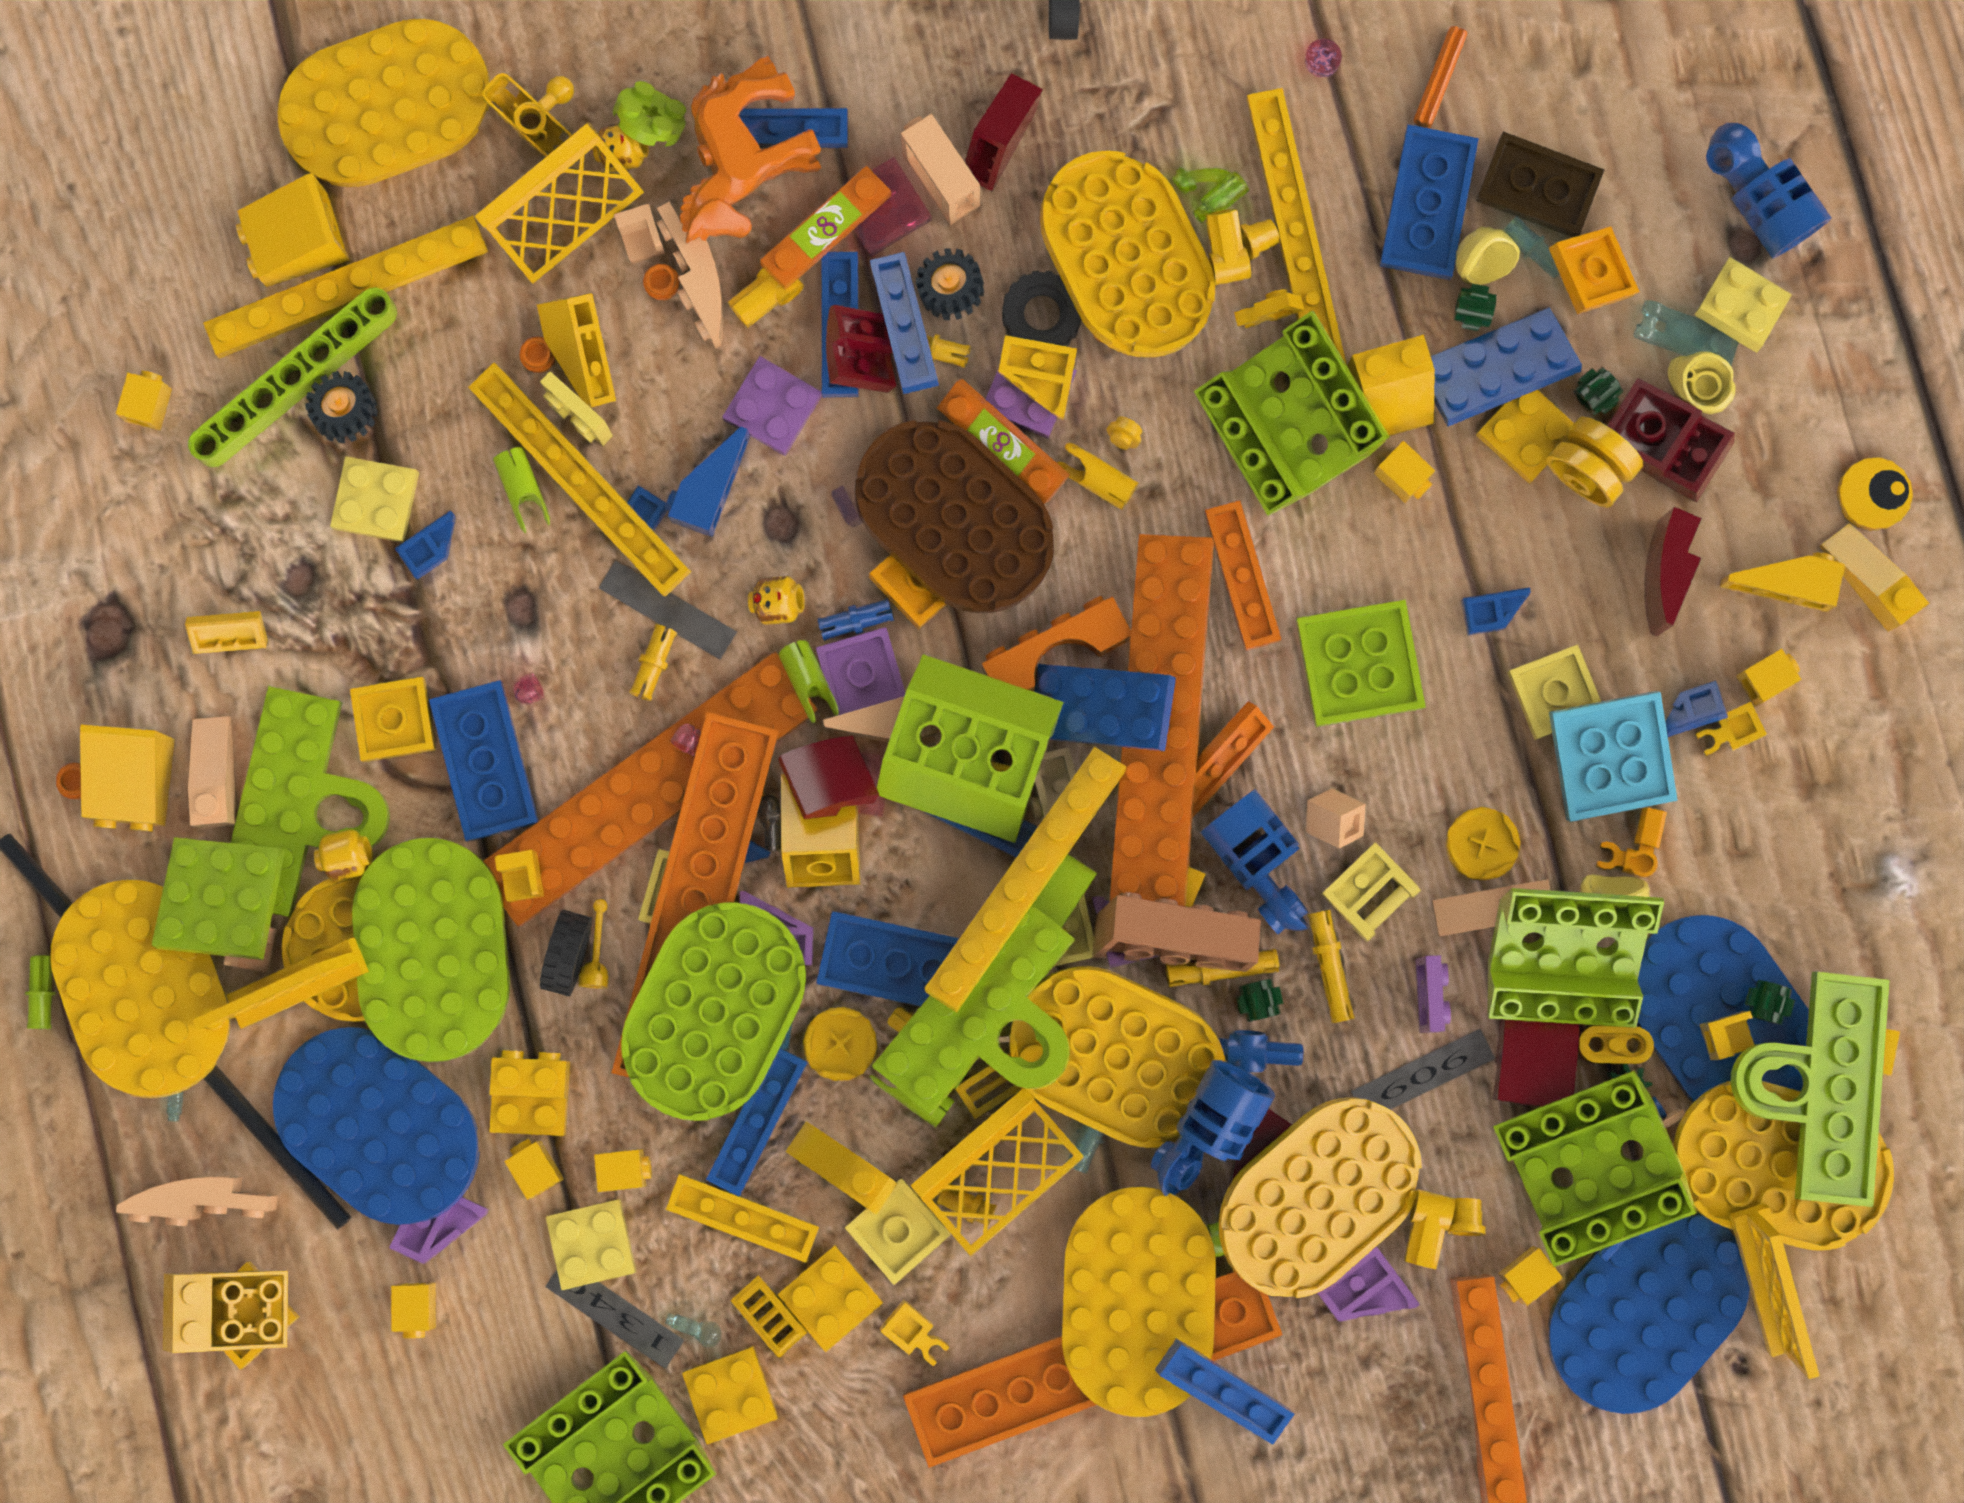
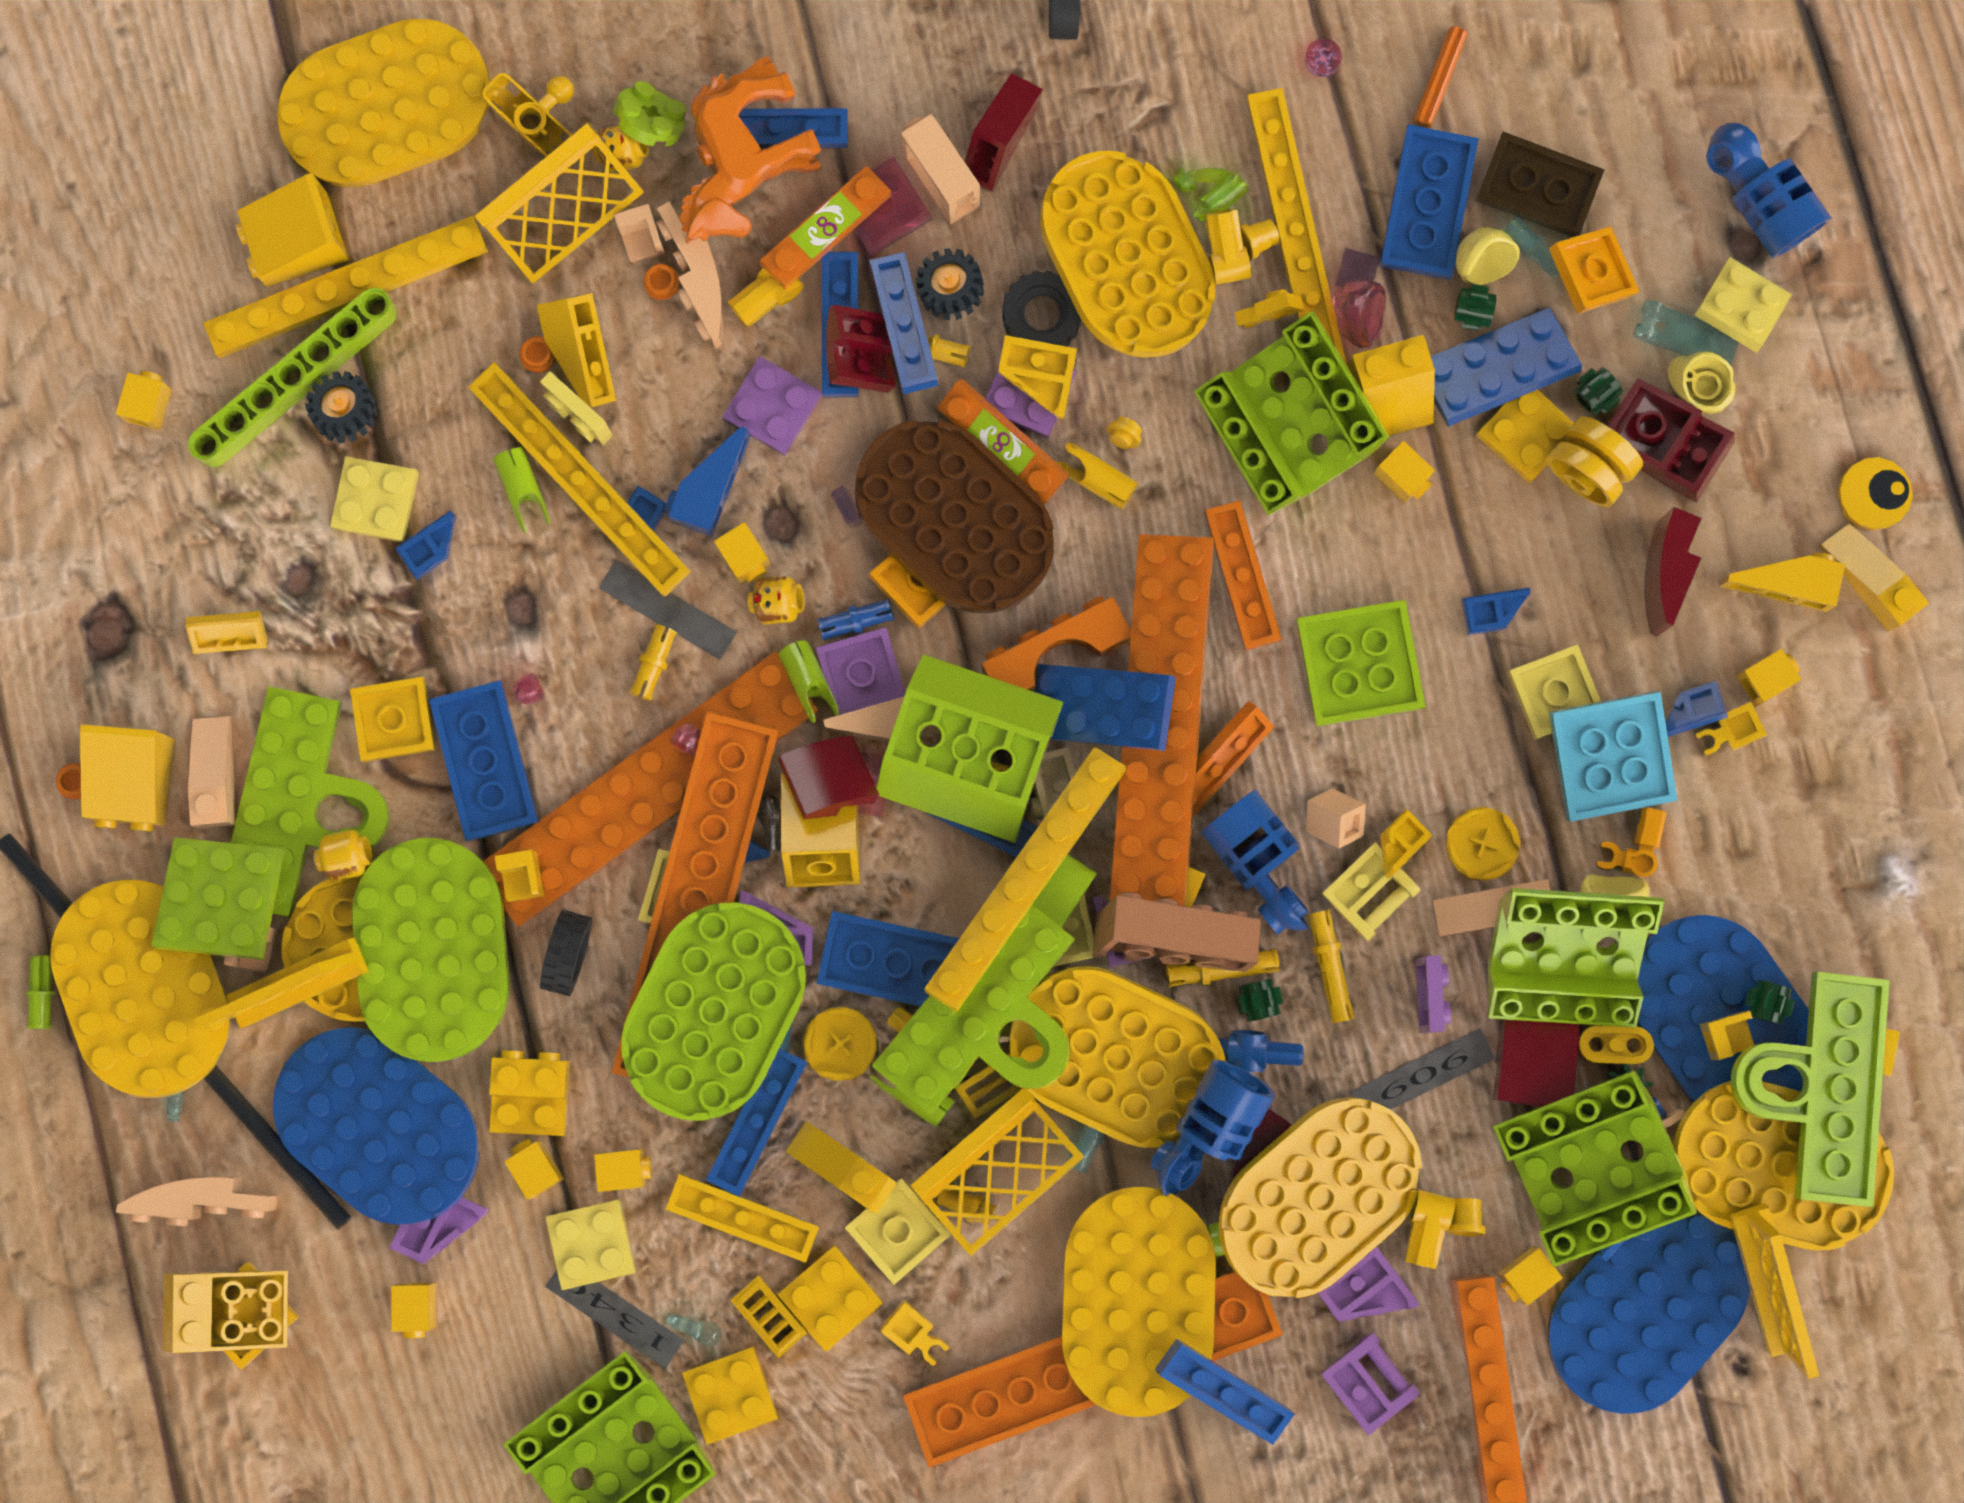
yellow hinge [578,899,609,989] -> none
none -> yellow brick [714,522,771,584]
none -> medium lavender plate [1320,1332,1420,1436]
none -> clear pink hair [1332,279,1386,348]
none -> tile [1335,248,1380,295]
none -> yellow tile [1380,809,1433,879]

